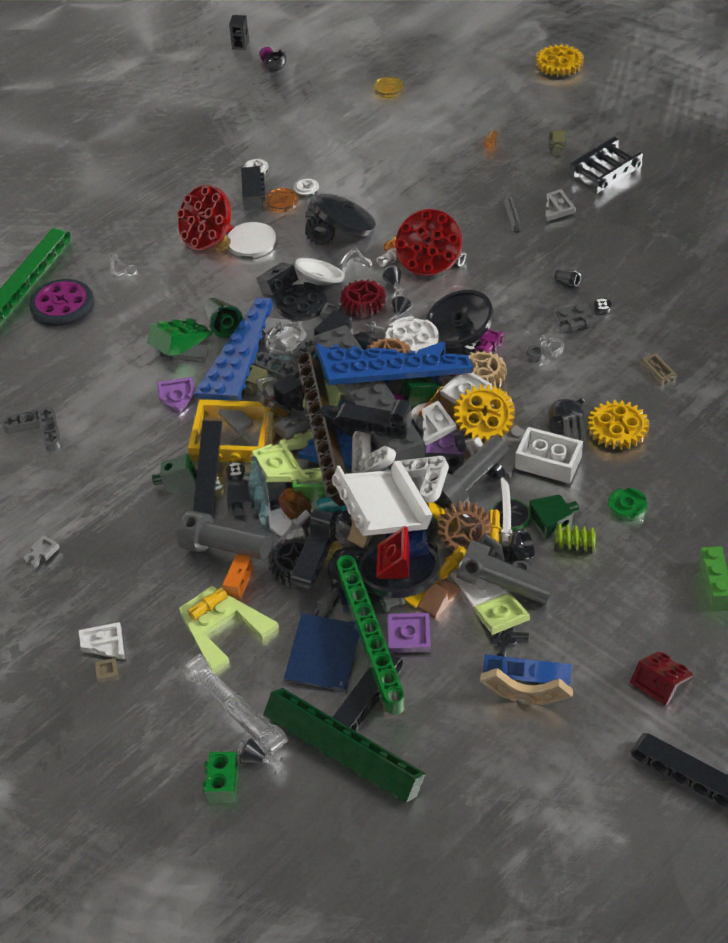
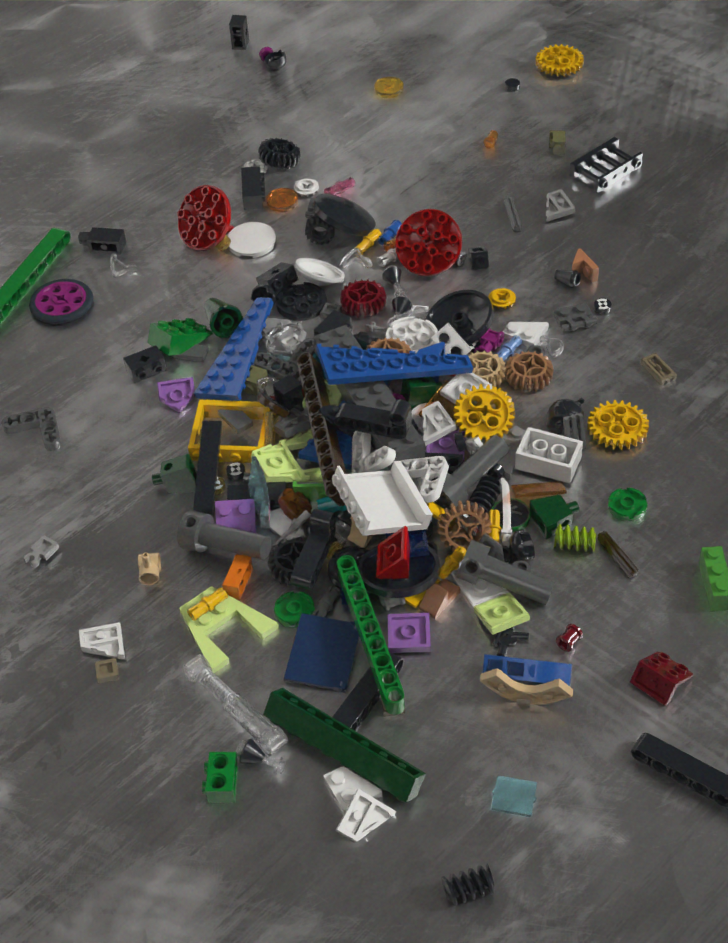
none -> black hinge [78,227,126,255]
none -> black brick [123,345,167,383]
none -> tan piece [138,552,161,585]
none -> medium lavender plate [215,499,256,533]
none -> black hair [250,284,276,308]
none -> black gear [258,138,301,169]
none -> green tile [274,591,315,628]
none -> white wing [323,766,383,814]
none -> clear pink pin [324,177,355,195]
none -> white wing [335,789,396,842]
none -> yellow axle [355,229,382,255]
none -> blue pin [378,220,402,246]
none -> clear tile [410,305,429,321]
none -> white brick [431,323,472,355]
none -> black piece [441,864,494,906]
none -> black bracket [468,246,489,269]
none -> black piece [468,476,501,514]
none -> yellow gear [488,288,516,310]
none -> clear light blue piece [491,776,537,817]
none -> medium blue pin [496,335,522,361]
none -> white wing [503,322,549,347]
none -> black tile [505,78,520,91]
none -> medium nougat gear [505,350,554,393]
none -> clear orange piece [511,481,567,498]
none -> dark red bush [556,624,583,652]
none -> nougat slope [572,248,599,283]
none -> dark brown axle [597,531,639,578]

